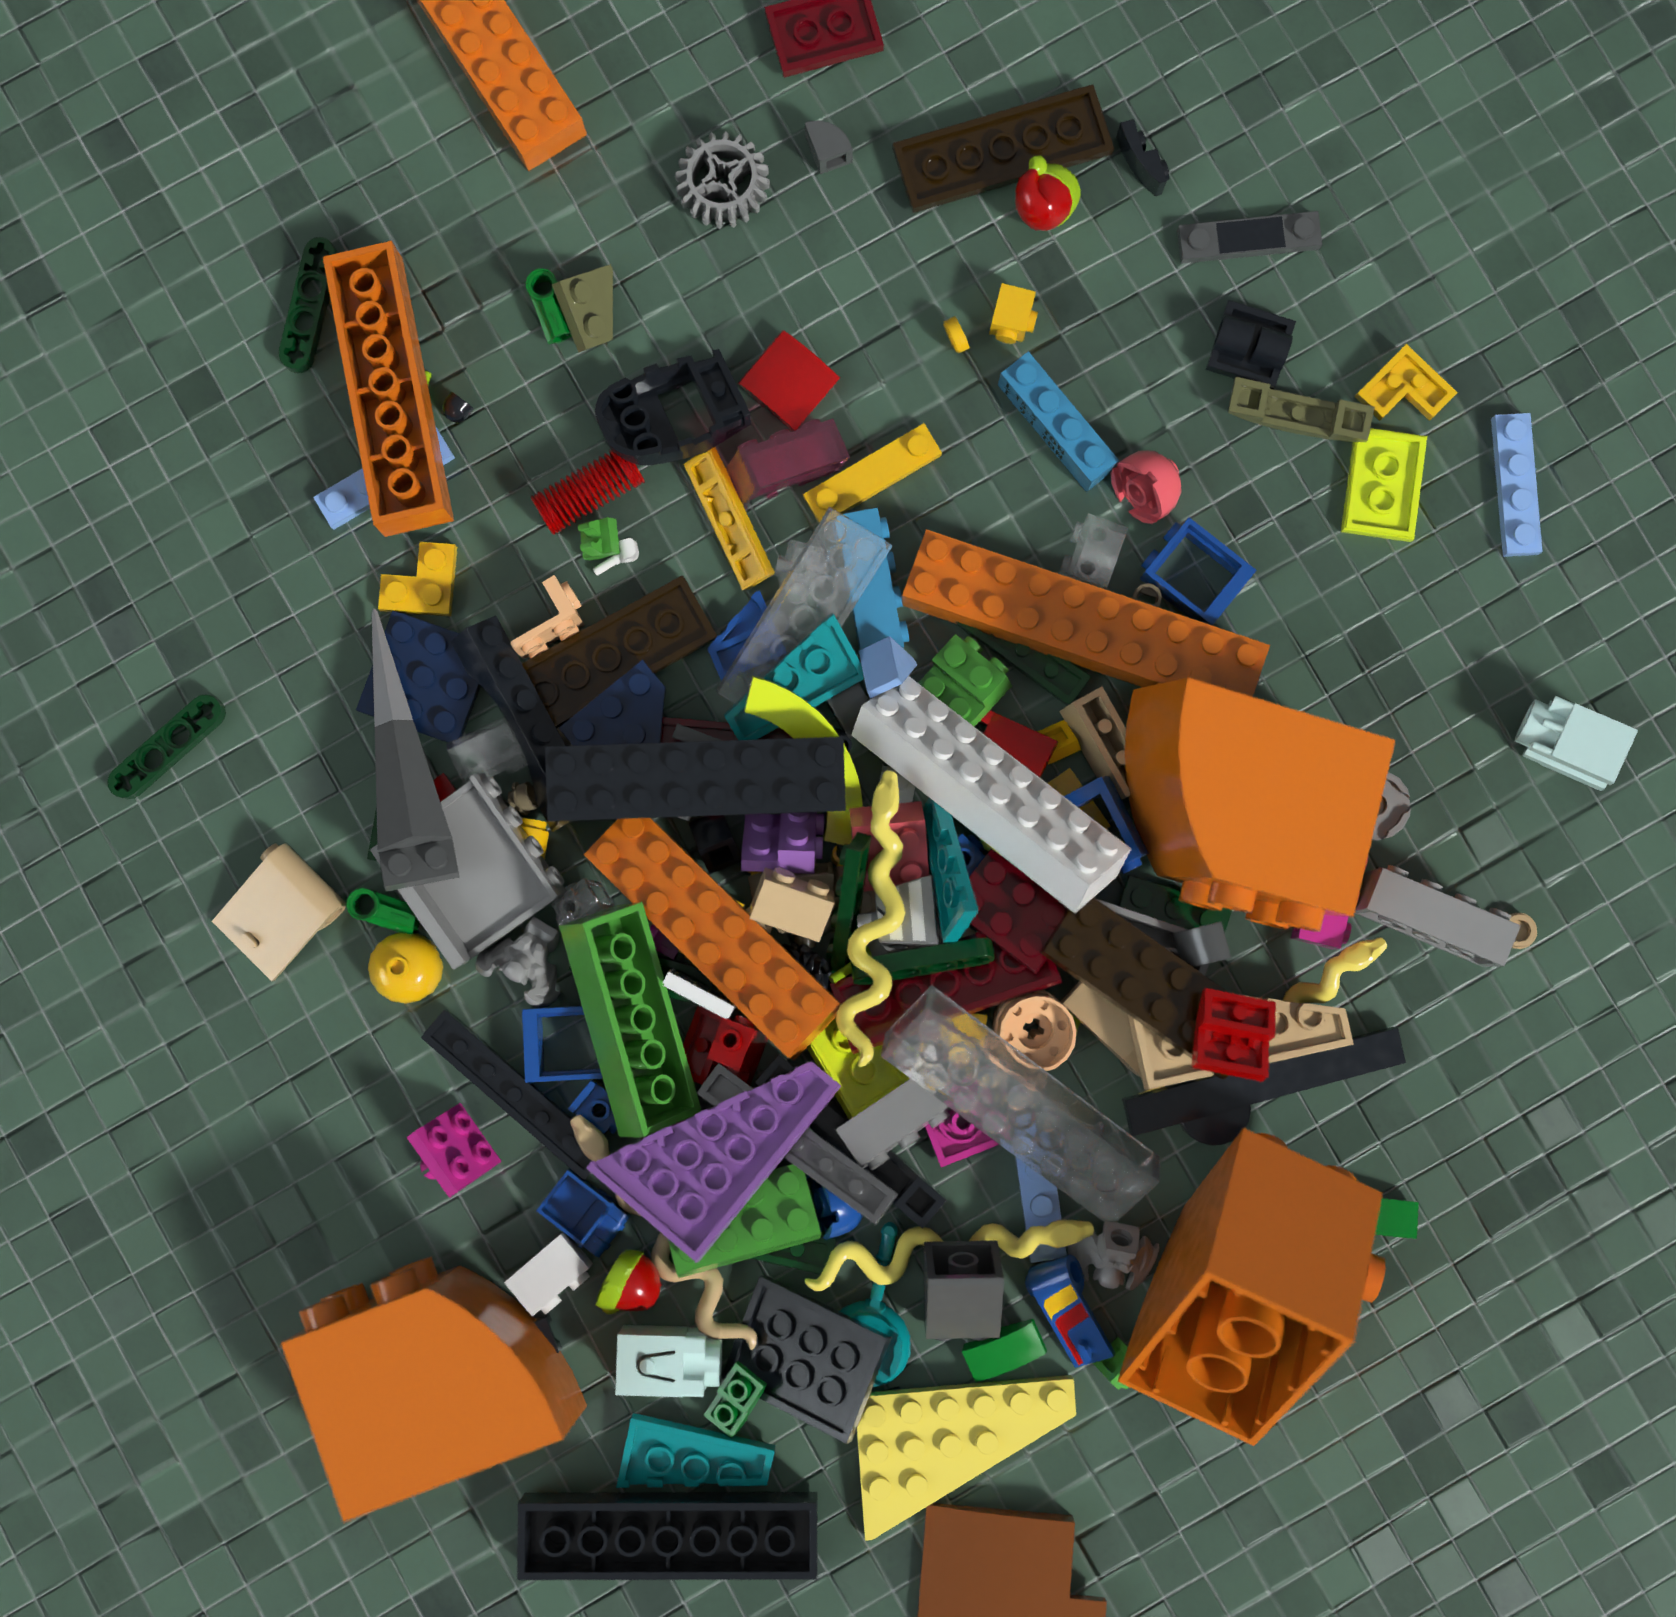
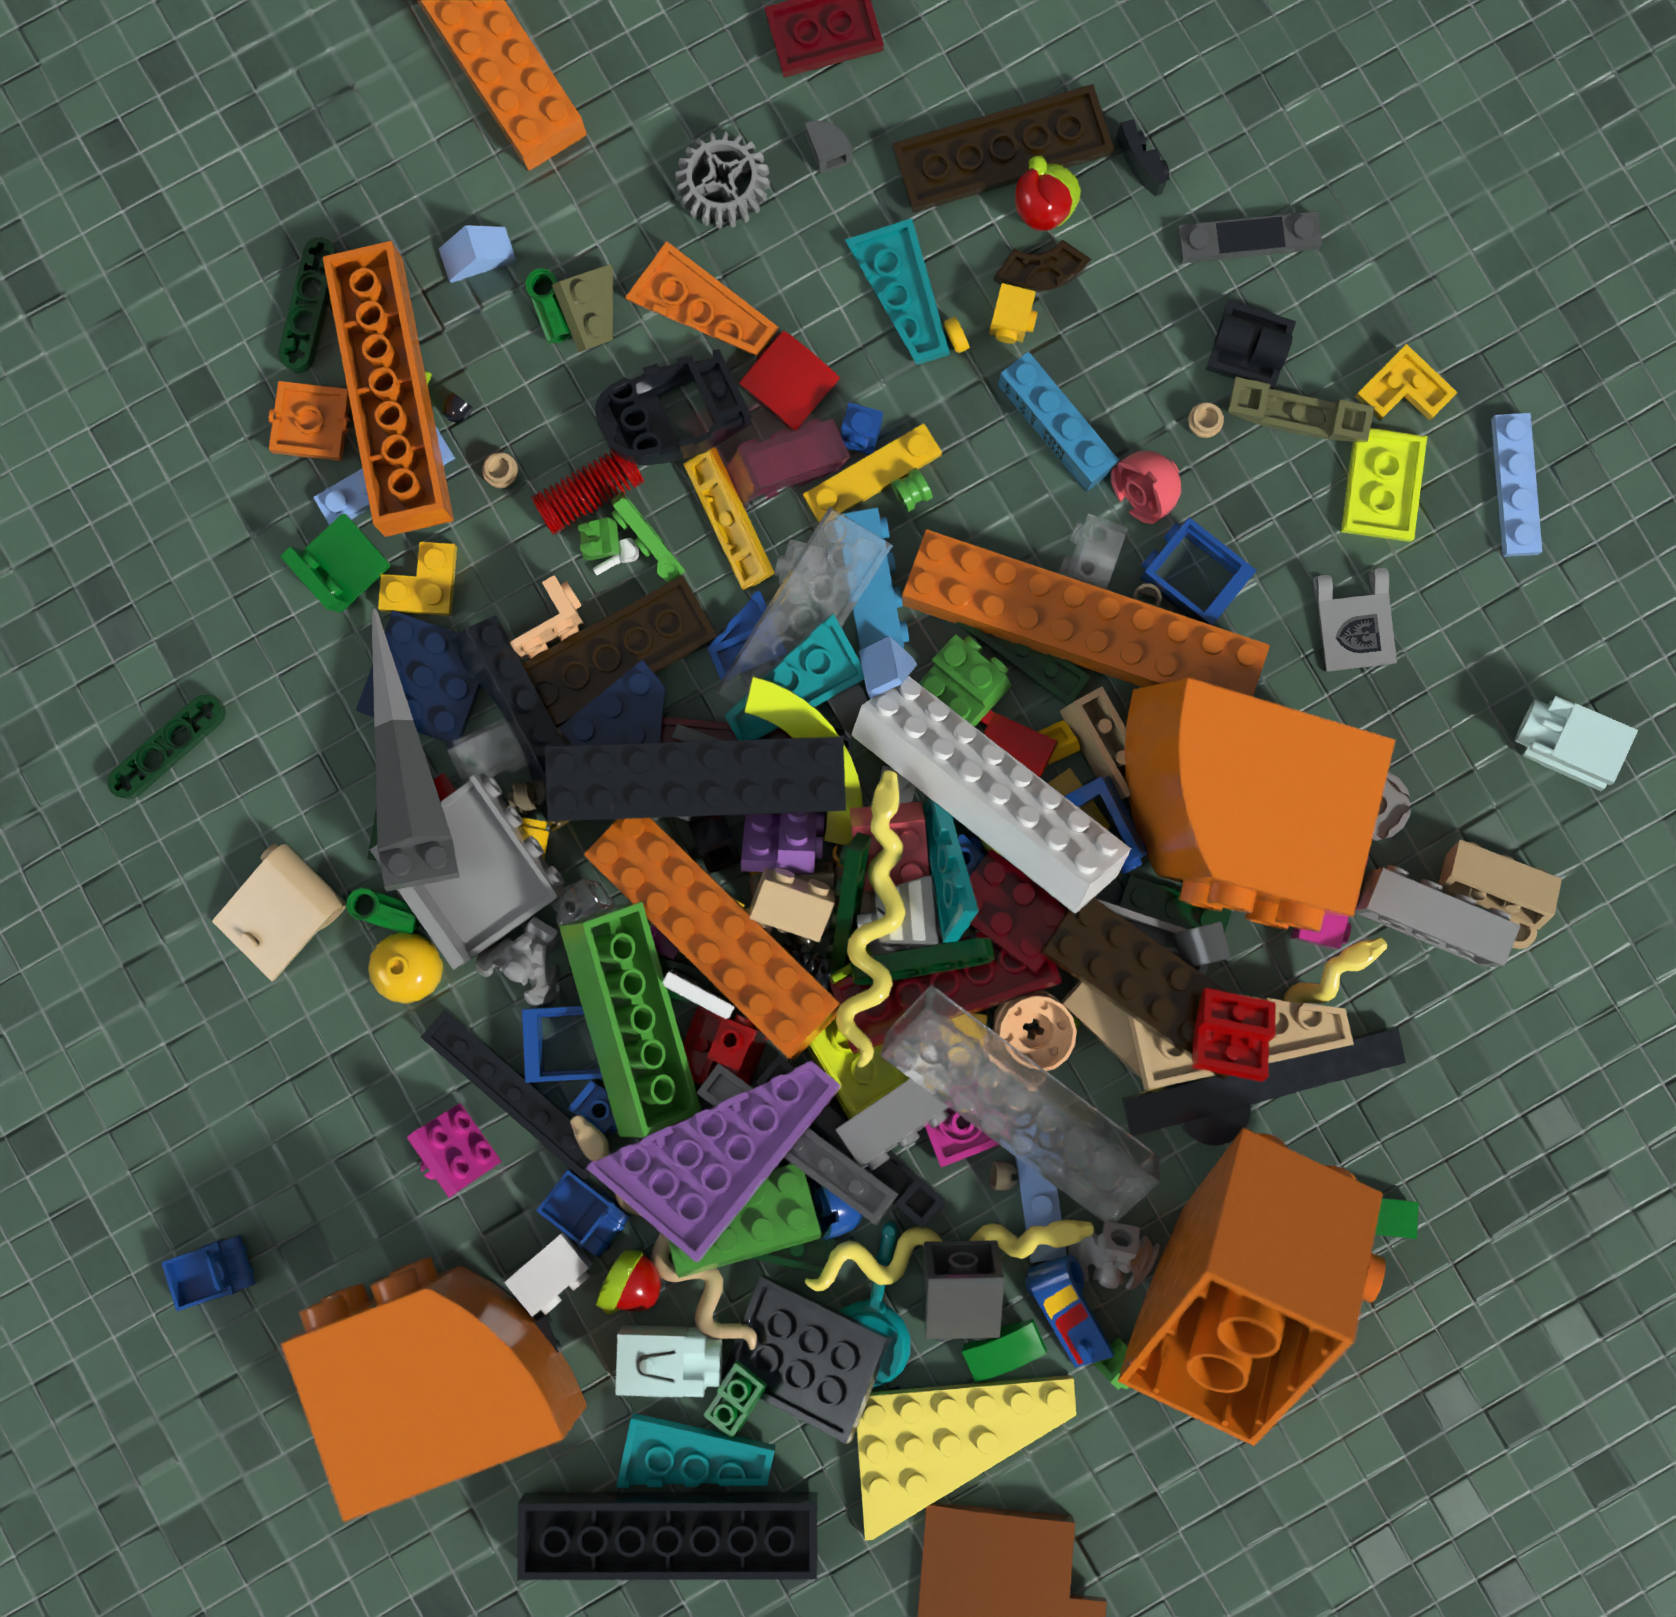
none -> blue piece [161,1235,256,1312]
none -> orange plate [269,381,350,461]
none -> green bracket [280,514,391,613]
none -> light blue slope [439,225,517,283]
none -> tan plate [482,452,518,488]
none -> bright green hinge [611,493,685,583]
none -> orange wing [625,241,779,357]
none -> blue brick [839,402,883,455]
none -> teal wing [845,218,951,365]
none -> bright green wheel [891,467,933,512]
none -> dark tan hinge [990,1161,1018,1191]
none -> dark brown tile [993,240,1091,292]
none -> tan plate [1188,402,1224,438]
none -> light grey flag [1313,568,1397,672]
none -> tan brick [1439,839,1562,930]

